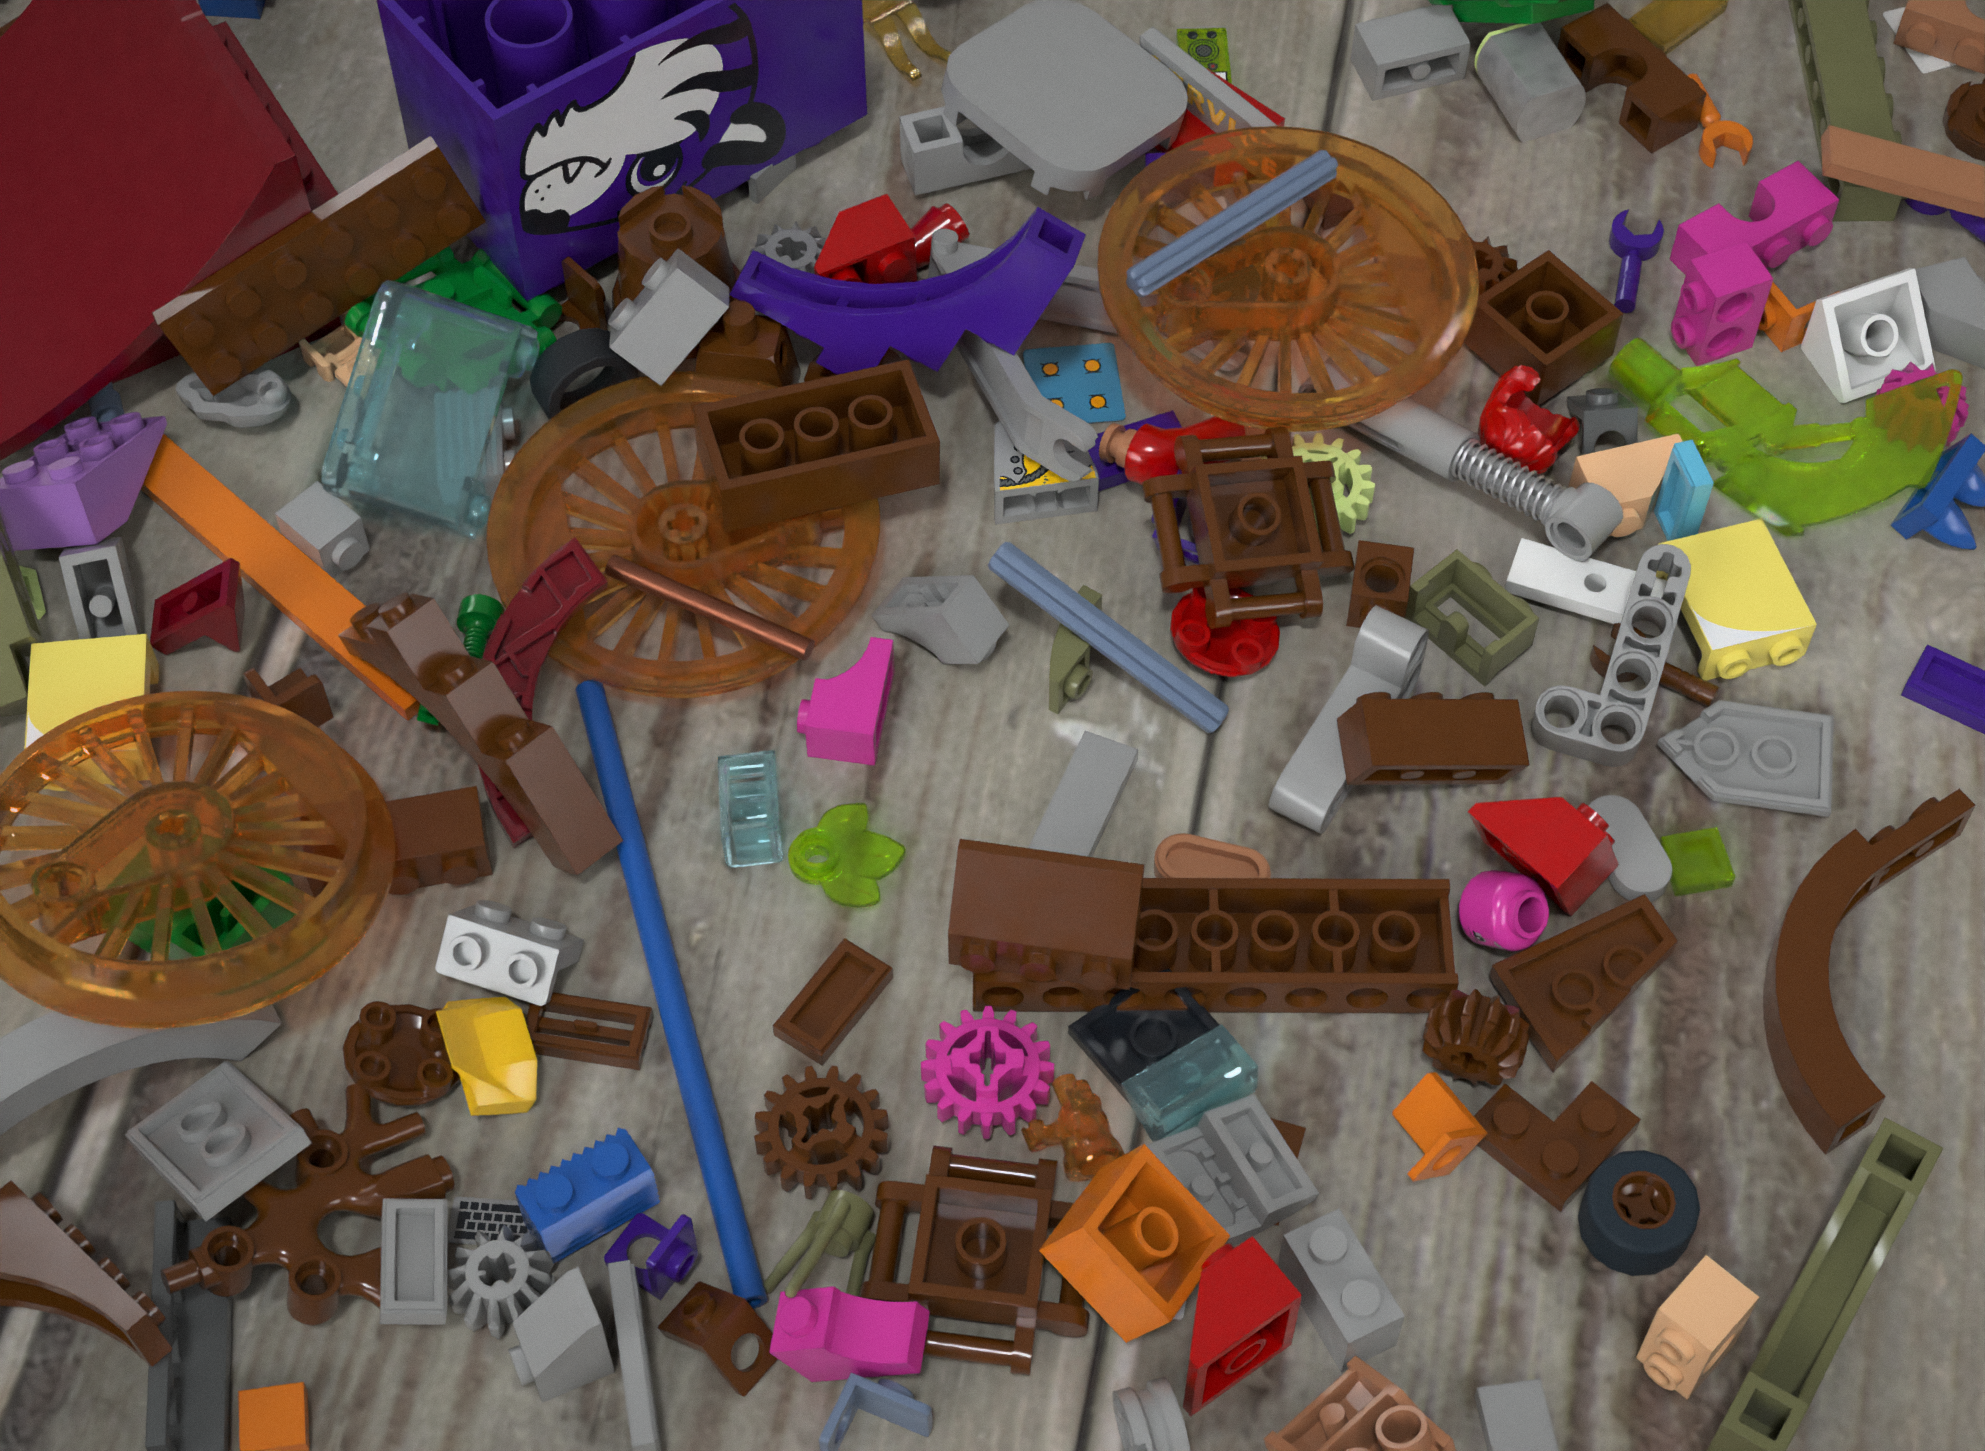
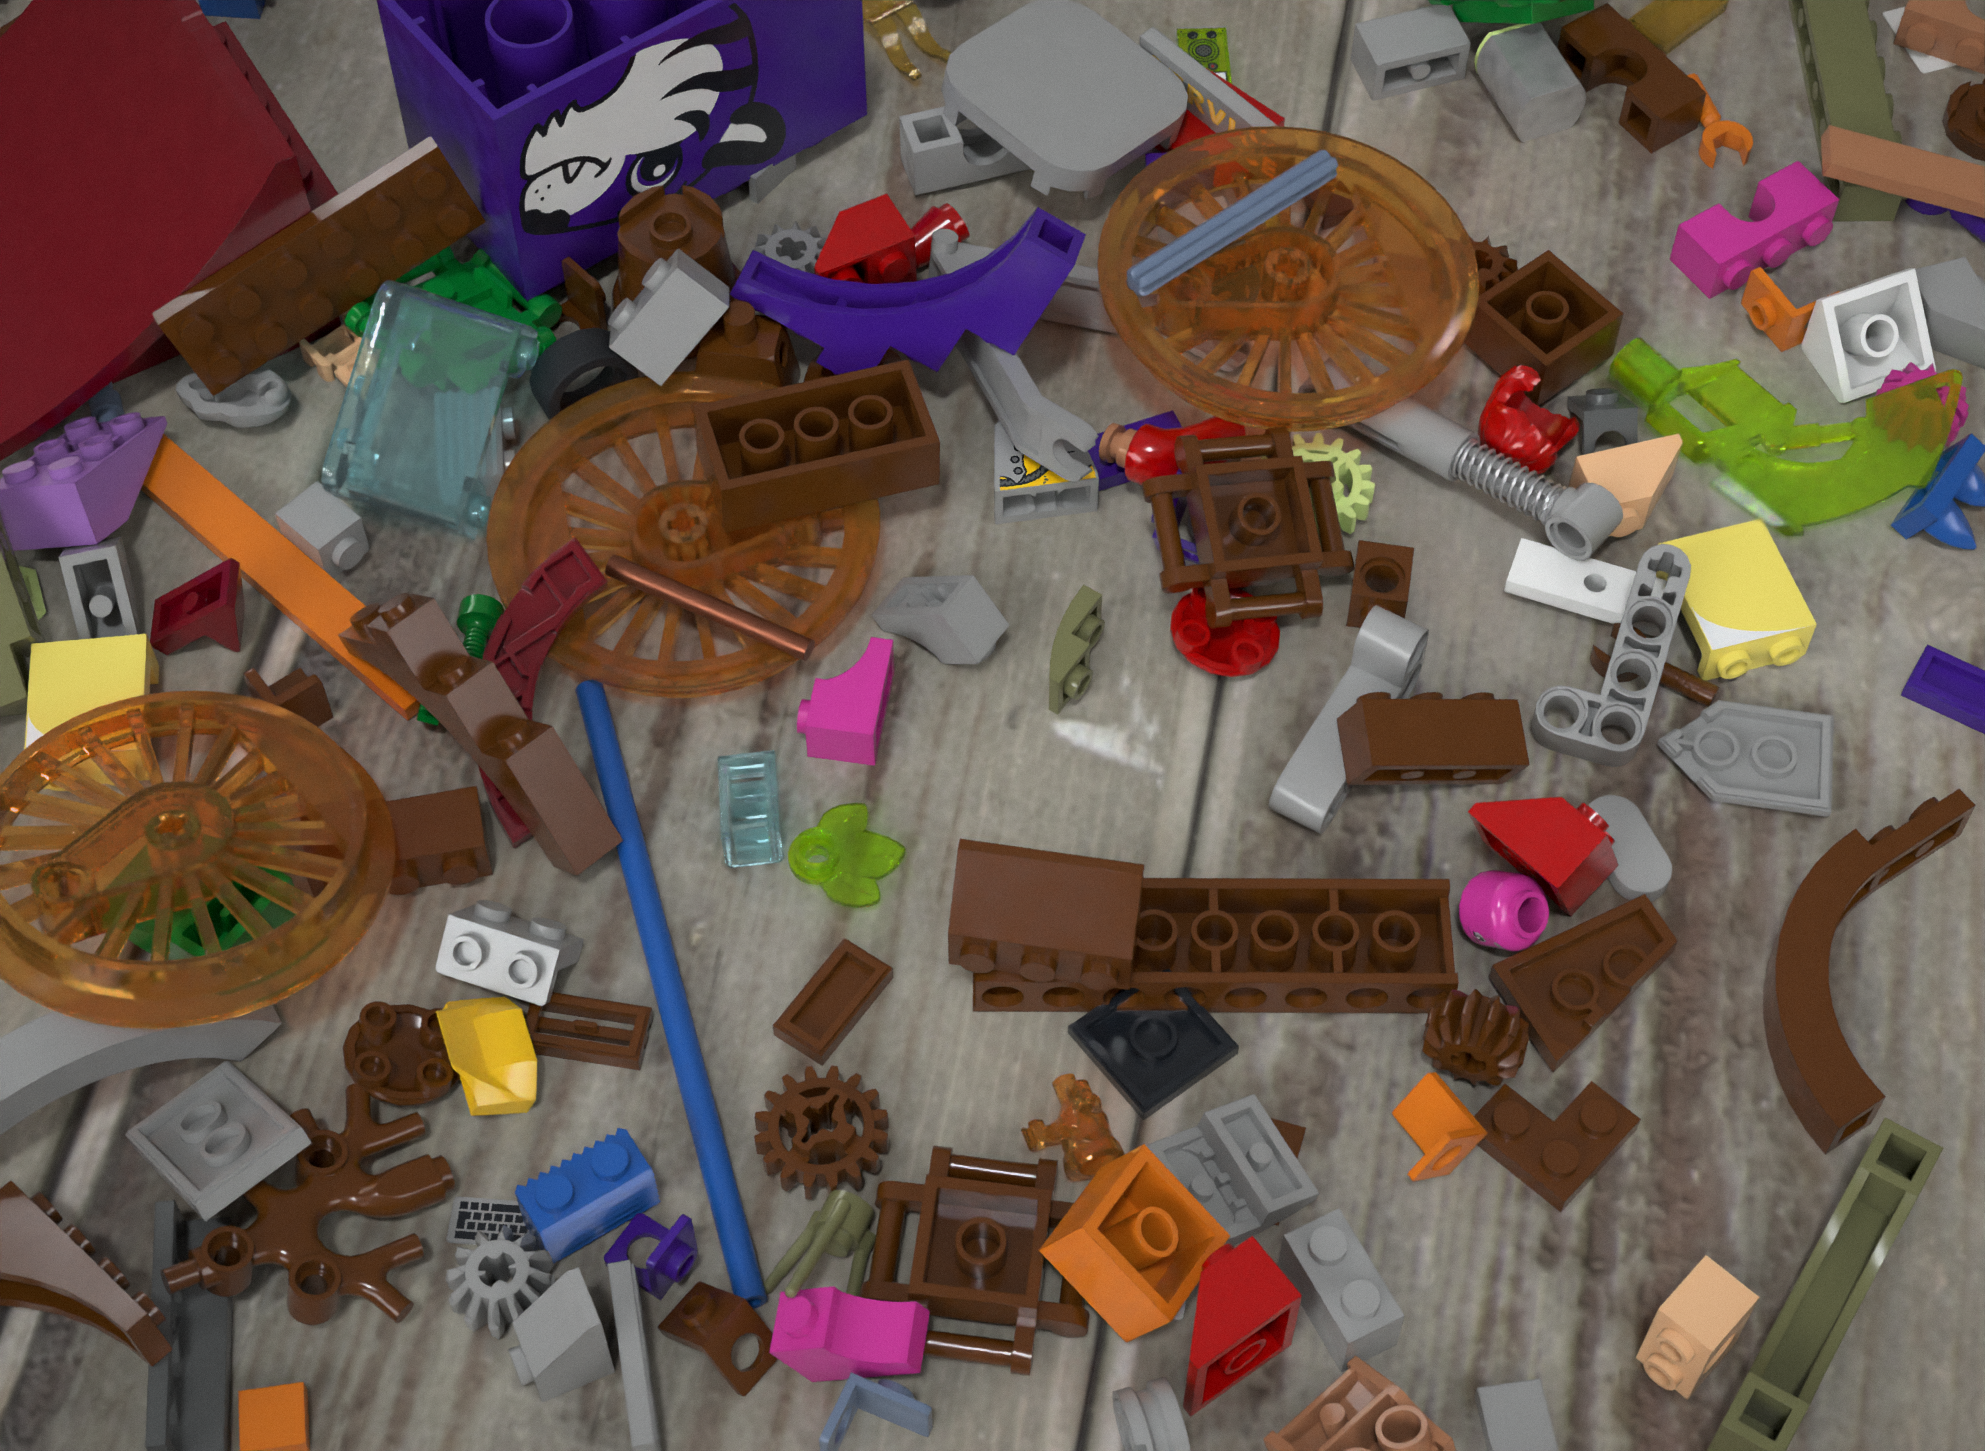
light grey tile [379,1198,448,1325] -> none
dark pink gear [921,1006,1054,1139] -> none
sand blue axle [988,542,1229,733] -> none
dark azure sticker [1023,343,1126,423] -> none
light grey tile [1028,731,1138,857] -> none
clear light blue slope [1122,1024,1258,1142] -> none
nougat tile [1154,833,1271,878] -> none
olive window [1405,549,1539,687] -> none
black wheel [1578,1150,1700,1276] -> none
dark purple piece [1609,210,1664,313] -> none
medium azure tile [1654,439,1714,541] -> none
clear neon green tile [1659,827,1736,897] -> none
dark pink brick [1671,241,1774,367] -> none

